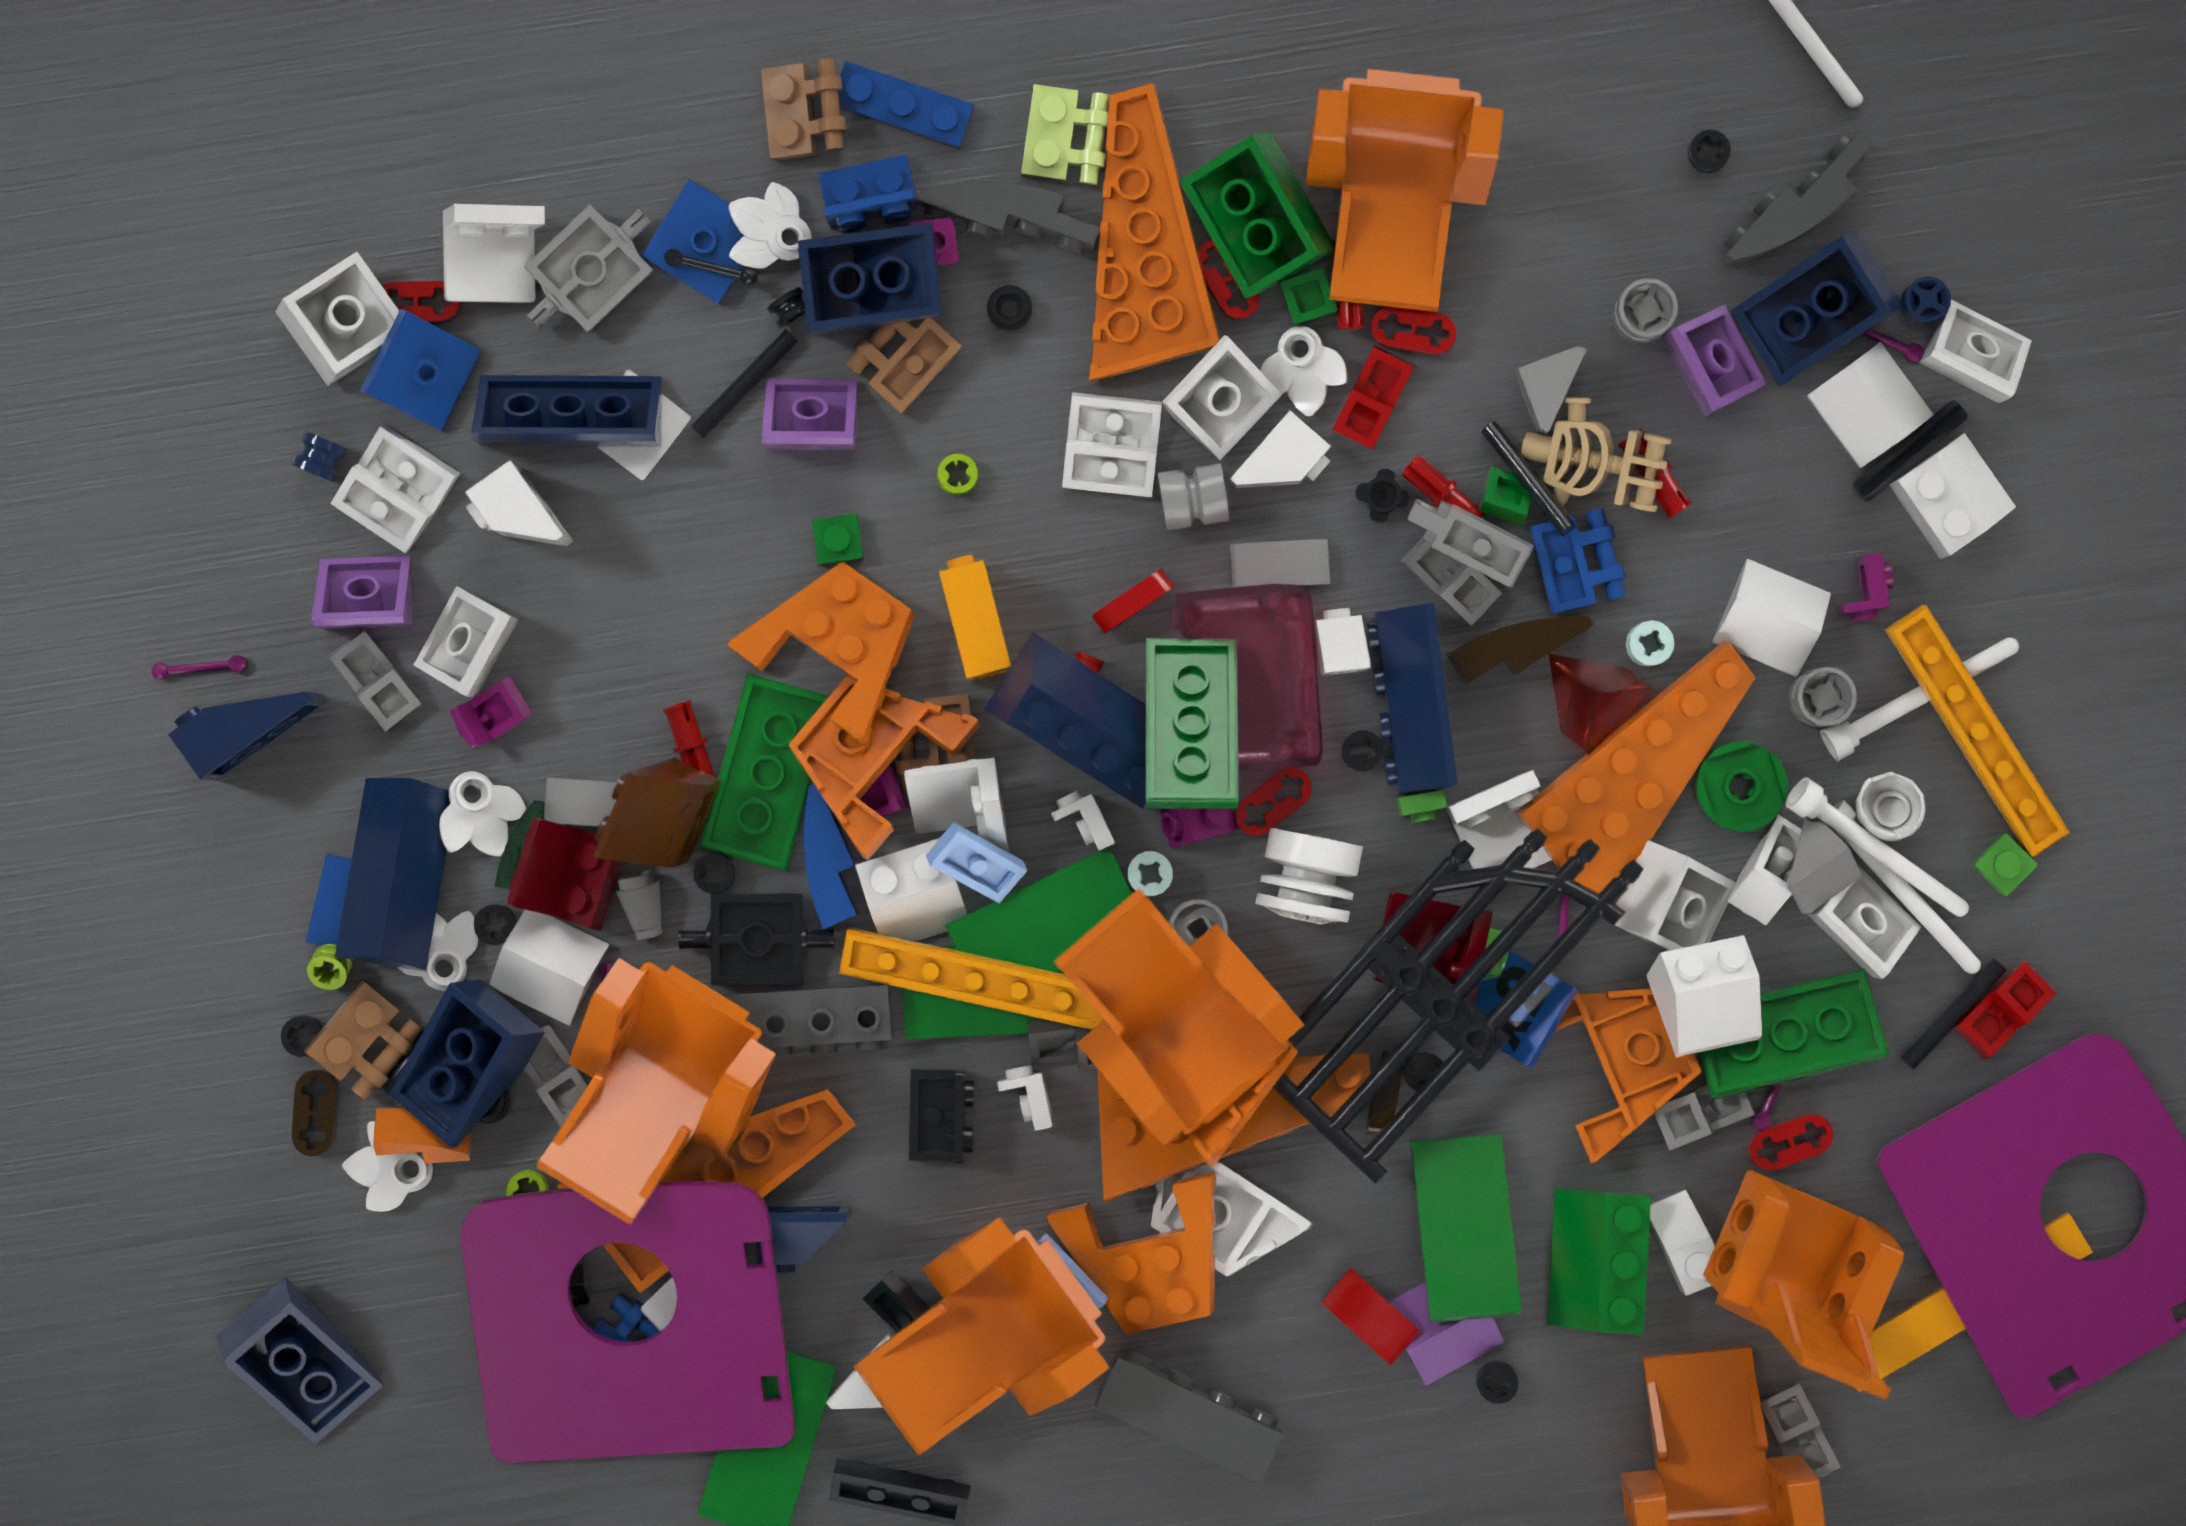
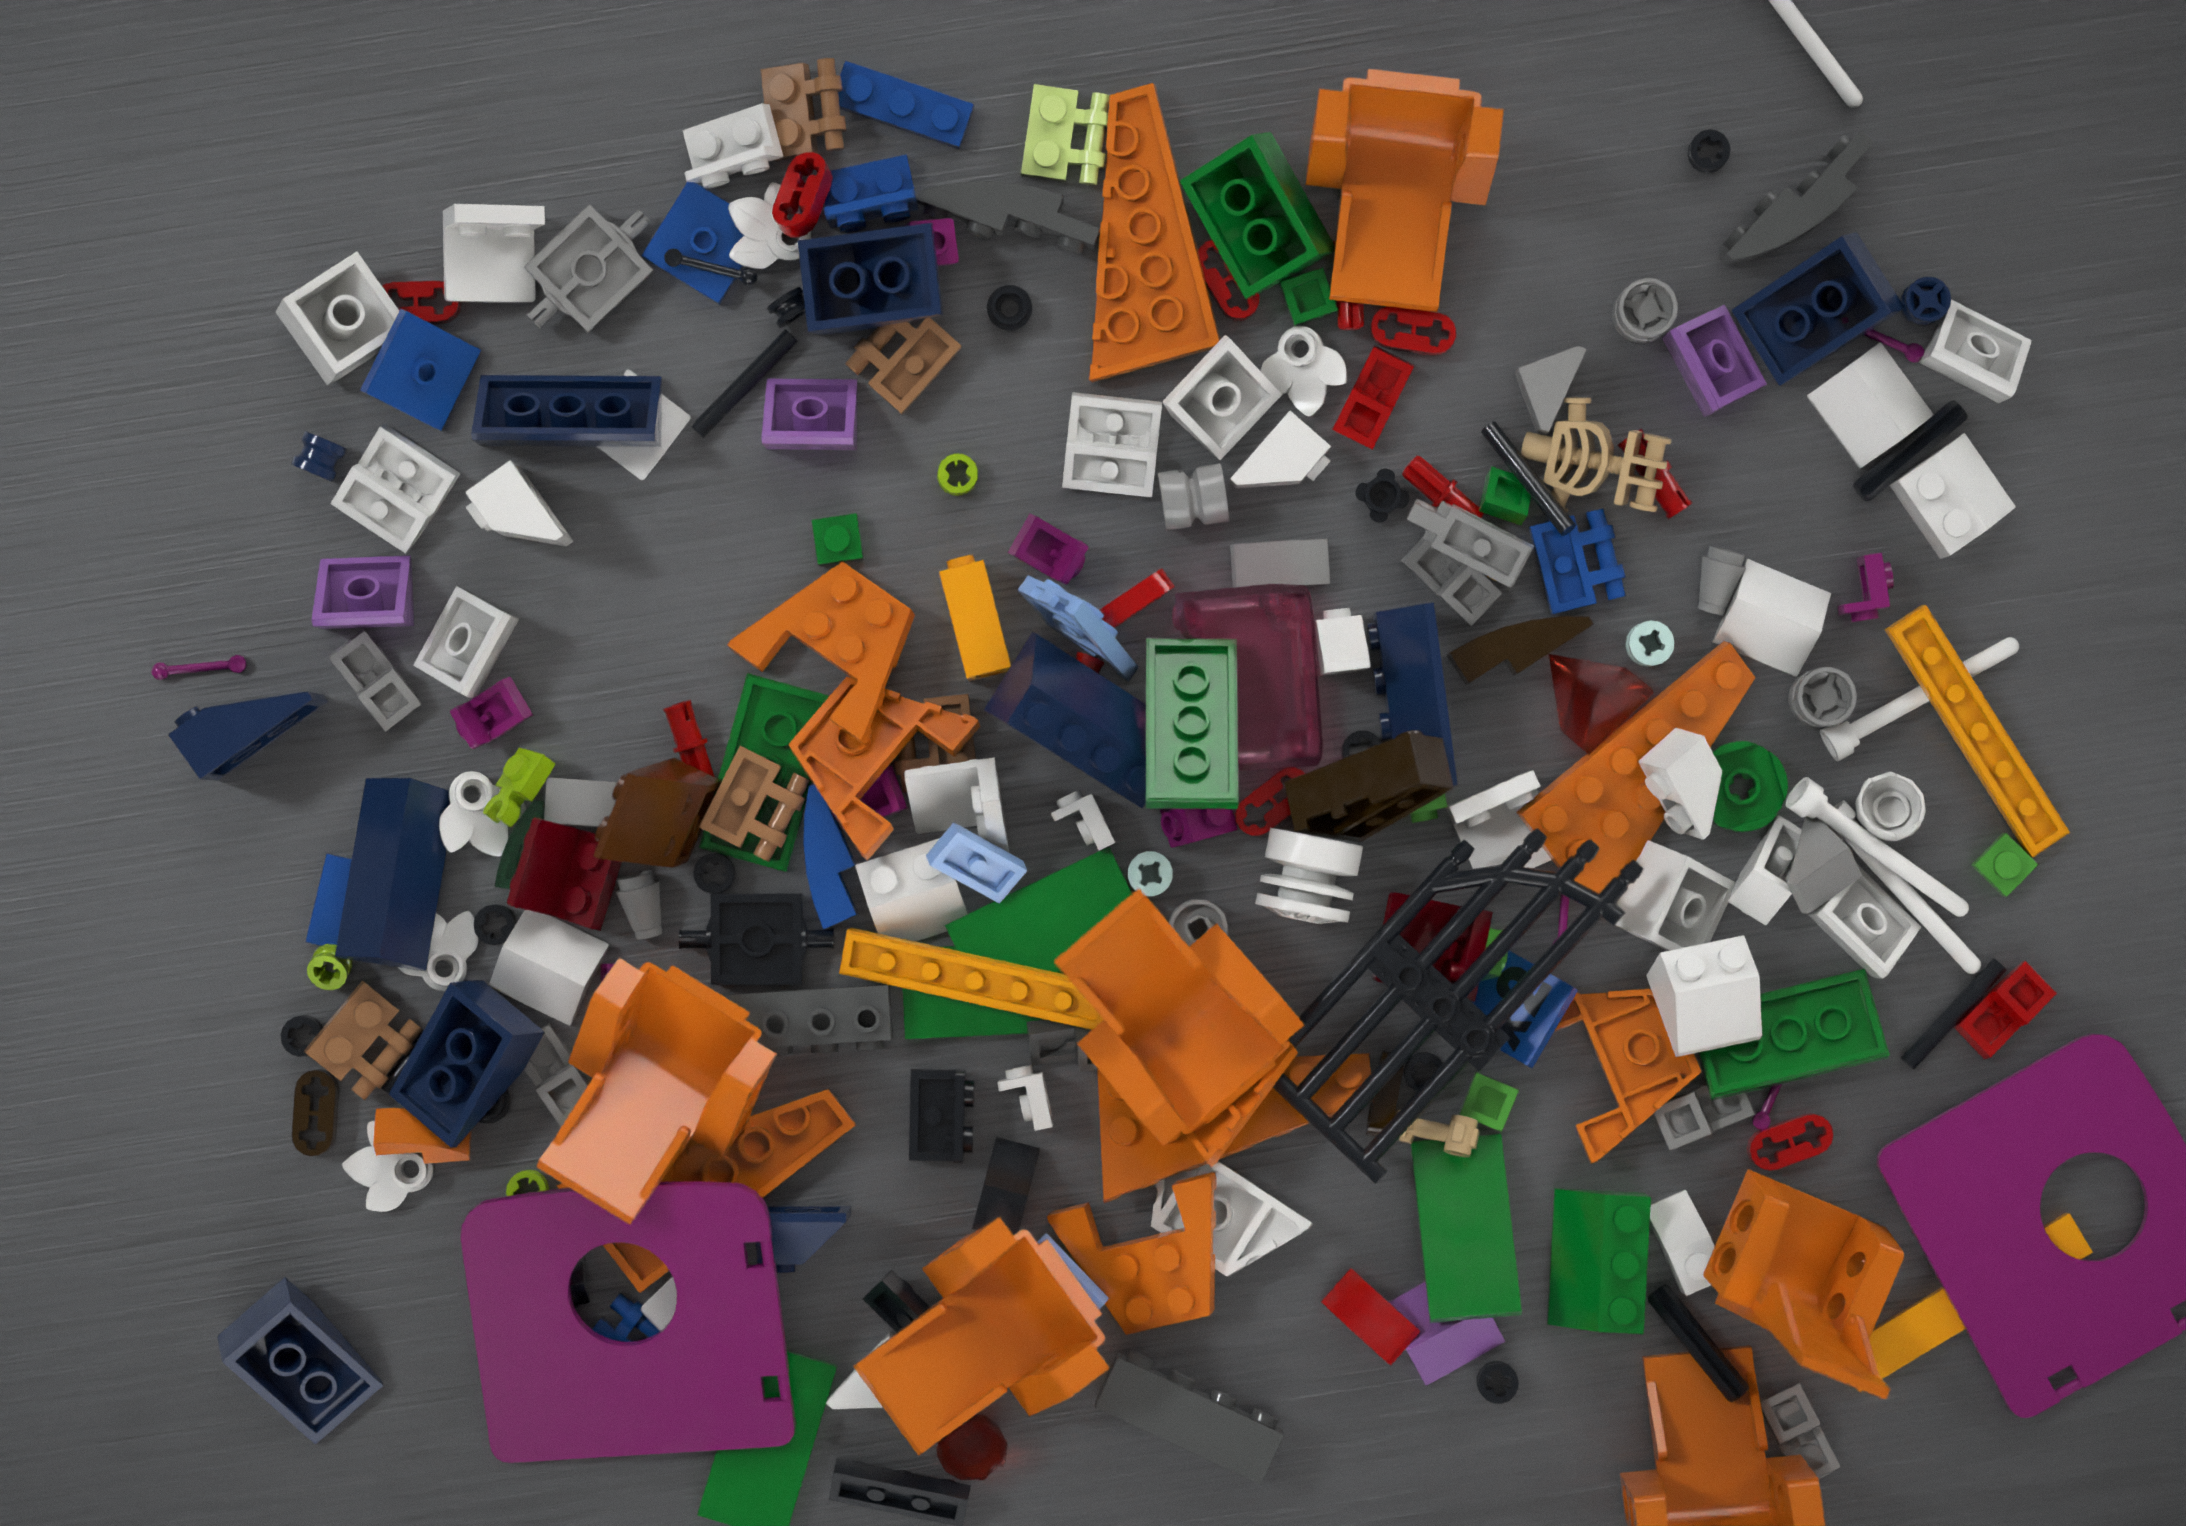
none -> lime plate [483,747,556,827]
none -> white bracket [682,103,783,189]
none -> medium nougat plate [699,746,810,862]
none -> red beam [772,152,833,238]
none -> clear red hair [936,1413,1008,1481]
none -> black slope [972,1137,1040,1236]
none -> magenta bracket [1007,513,1089,585]
none -> light blue wing [1018,575,1139,682]
none -> dark brown wedge [1284,730,1454,842]
none -> tan bar [1394,1110,1480,1158]
none -> bright green plate [1458,1072,1519,1132]
none -> white slope [1638,728,1722,840]
none -> black axle [1648,1284,1749,1402]
none -> light grey cone [1698,546,1746,615]

